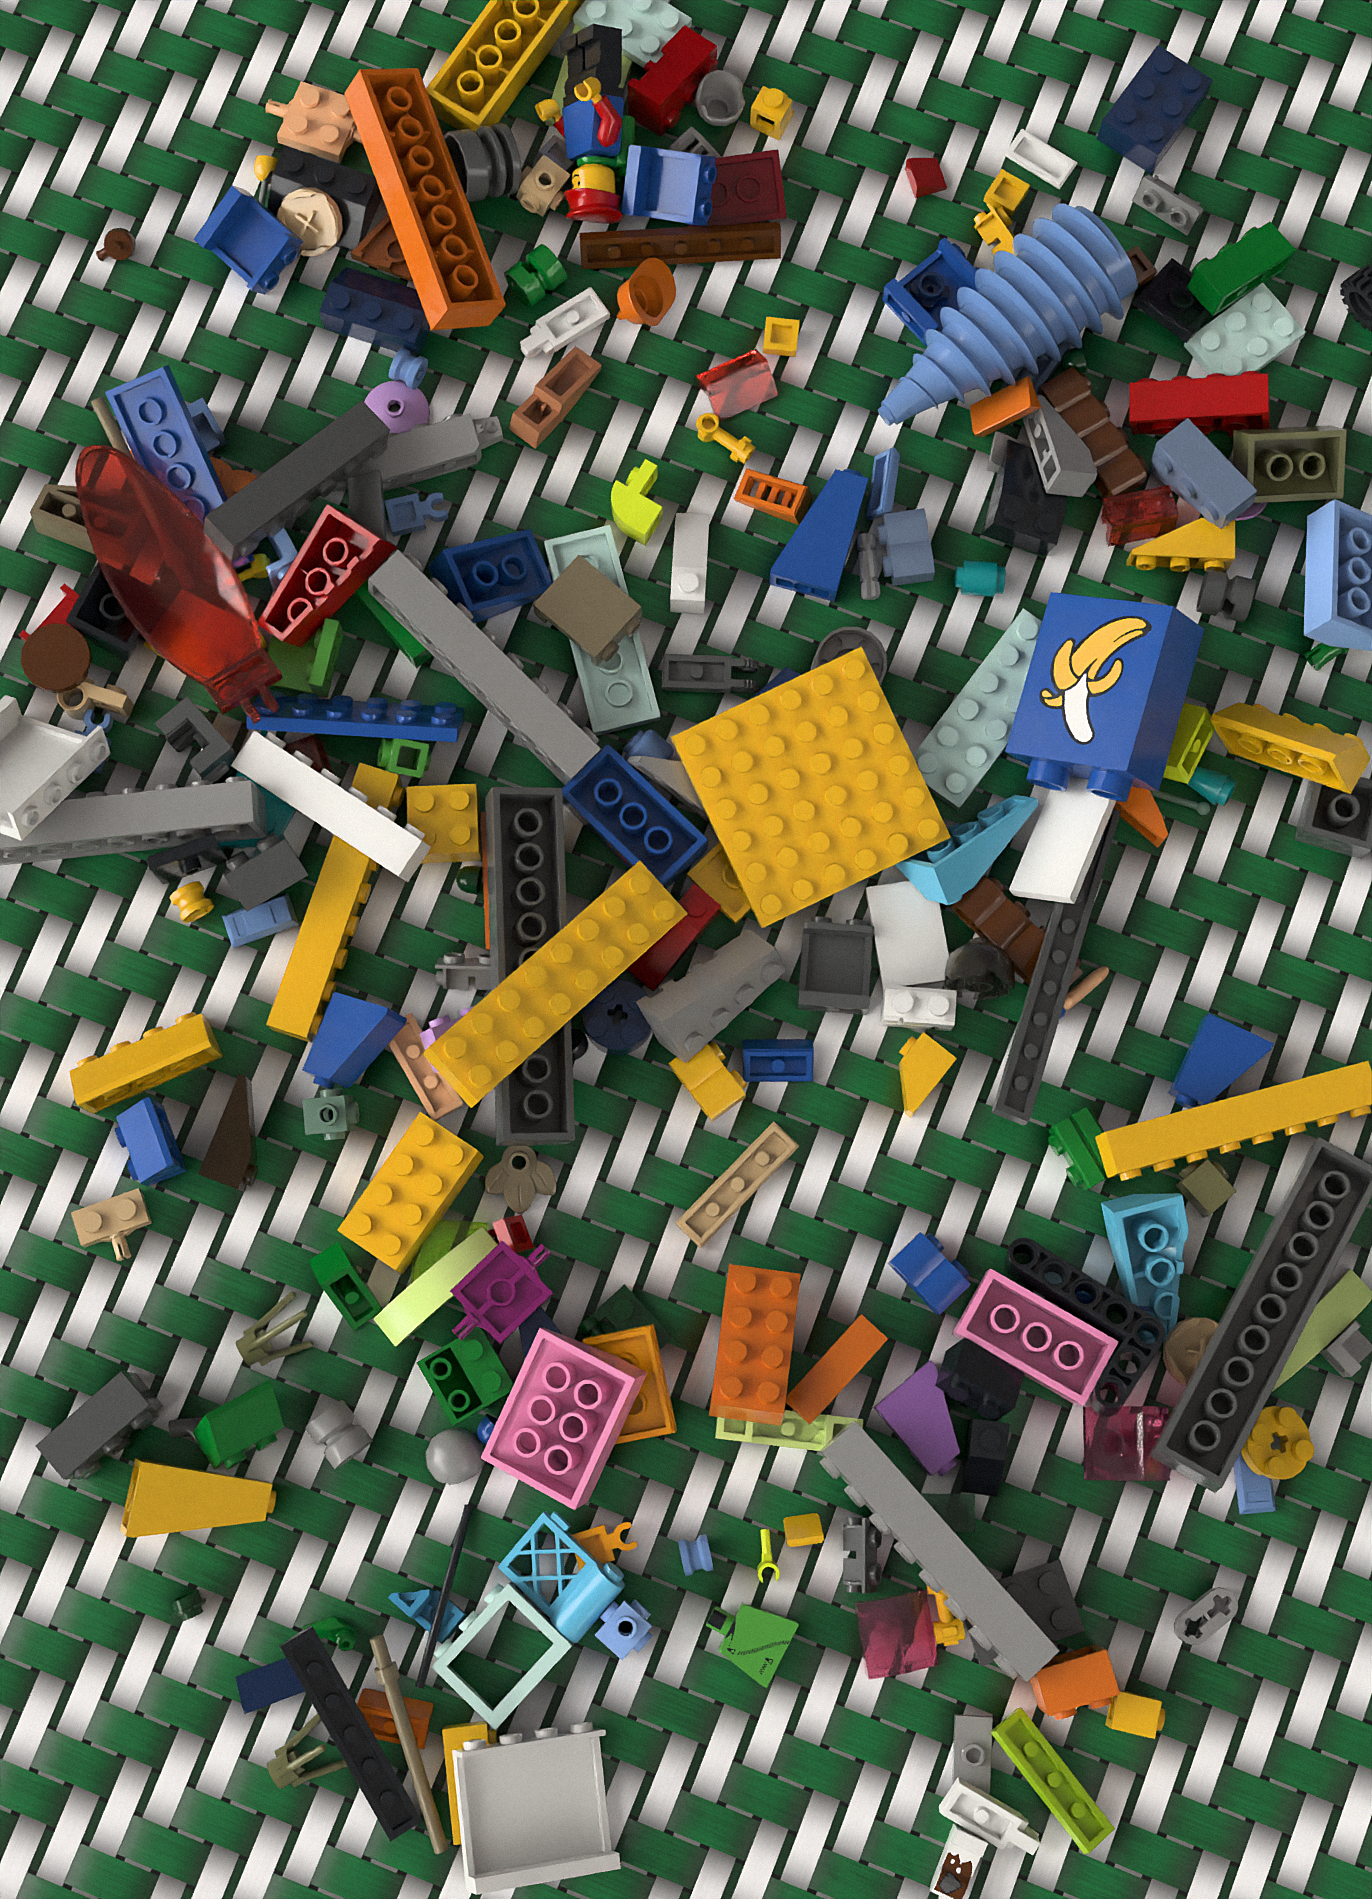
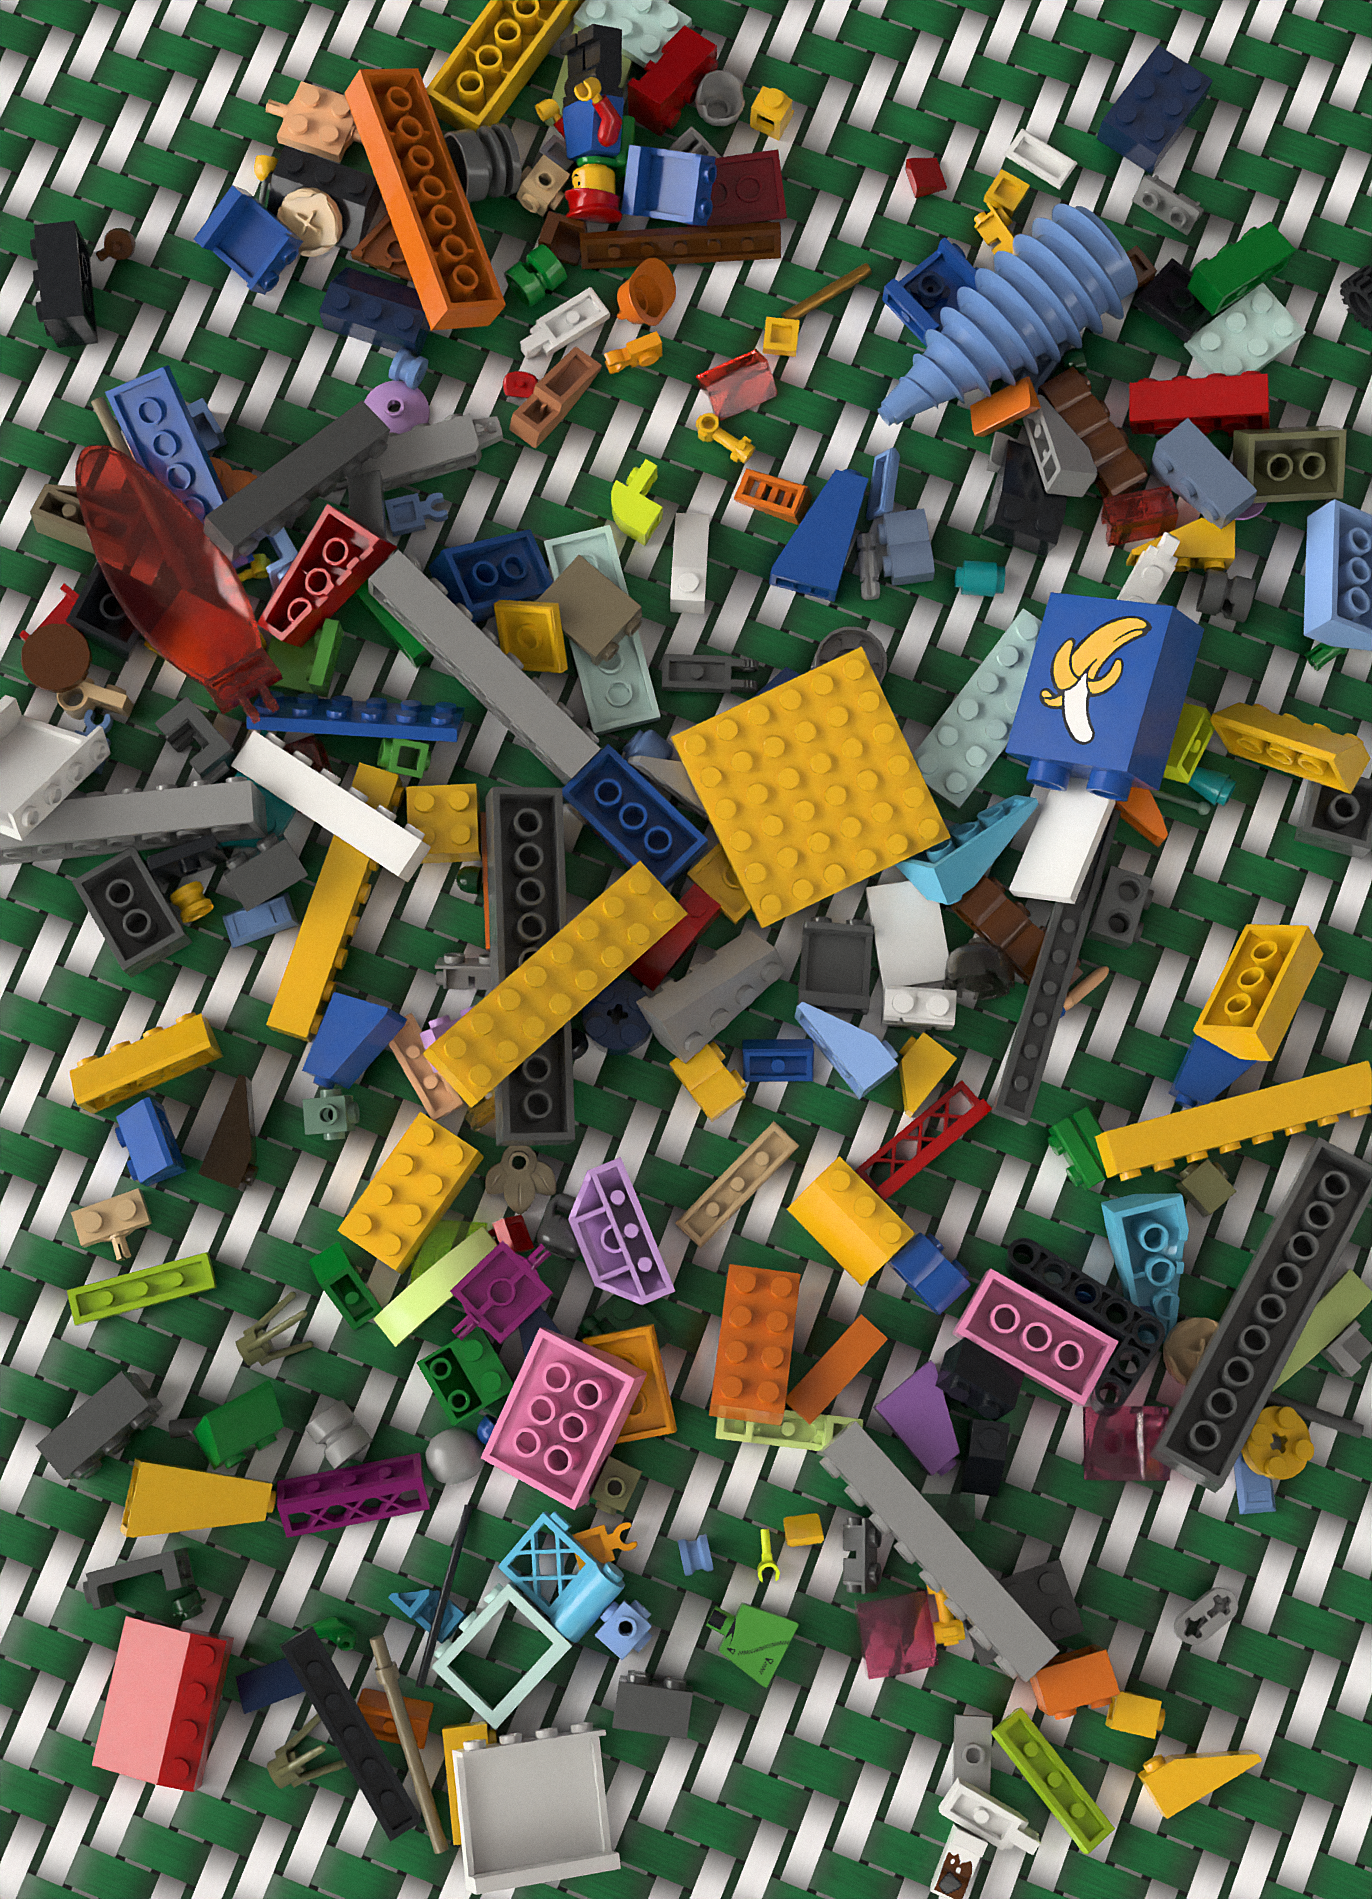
none -> black brick [30,220,98,348]
none -> lime plate [67,1252,217,1326]
none -> dark grey brick [72,845,193,978]
none -> dark grey panel [83,1547,195,1610]
none -> slope [92,1616,234,1792]
none -> magenta fence [277,1453,430,1538]
none -> clear yellow bracket [464,1088,495,1132]
none -> yellow tile [494,600,568,673]
none -> red piece [503,371,538,398]
none -> dark grey piece [537,1193,581,1258]
none -> reddish brown panel [538,211,588,266]
none -> lavender wedge [568,1157,676,1305]
none -> olive brick [591,1456,643,1516]
none -> light orange plate [604,331,662,374]
none -> dark grey brick [612,1670,693,1739]
none -> pearl gold bar [781,263,872,320]
none -> yellow slope [786,1156,915,1286]
none -> light blue slope [794,1002,898,1100]
none -> red fence [854,1080,992,1201]
none -> dark grey brick [1086,865,1154,950]
none -> white hinge [1116,532,1180,604]
none -> yellow slope [1138,1750,1262,1819]
none -> yellow slope [1193,924,1323,1061]
none -> dark grey bar [1265,1392,1364,1438]

